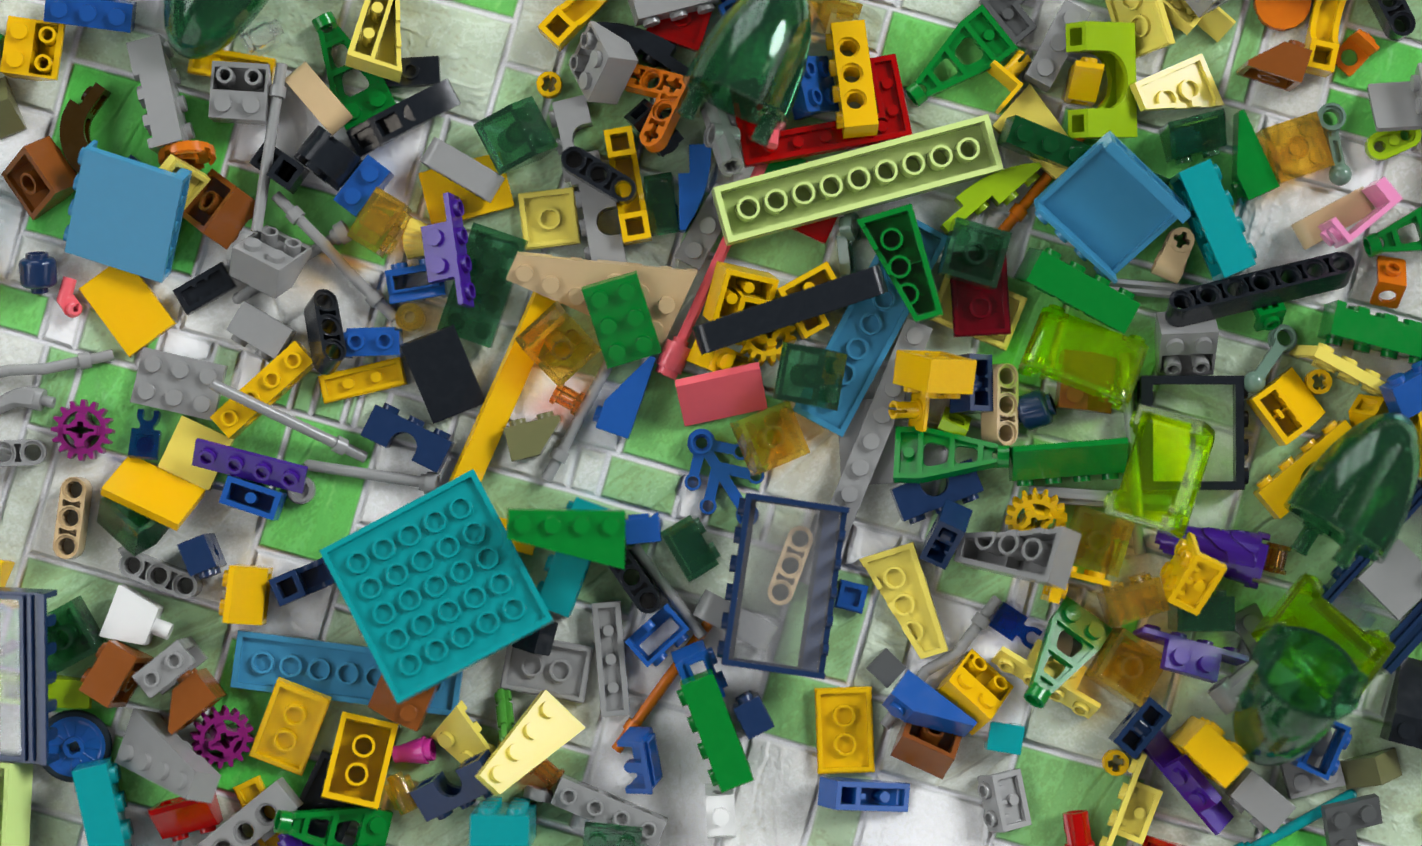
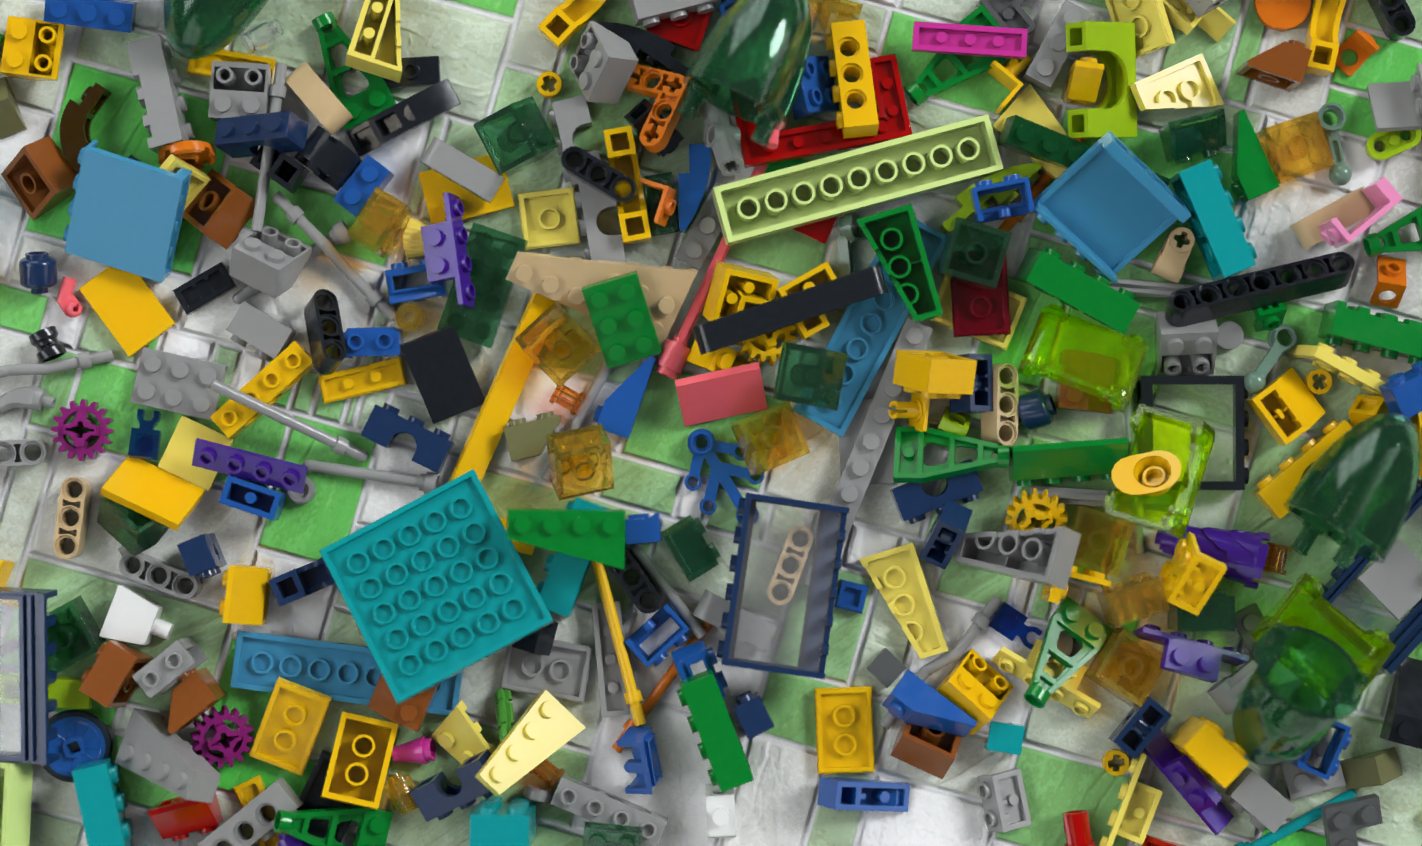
none -> black wheel [29,326,67,363]
none -> dark blue arch [214,111,309,158]
none -> clear yellow brick [546,424,614,501]
none -> yellow bar [591,561,646,726]
none -> orange bracket [639,178,677,227]
none -> dark pink plate [911,21,1028,59]
none -> blue window [969,174,1035,225]
none -> yellow piece [1111,450,1181,497]
none -> light grey tile [1217,321,1244,350]

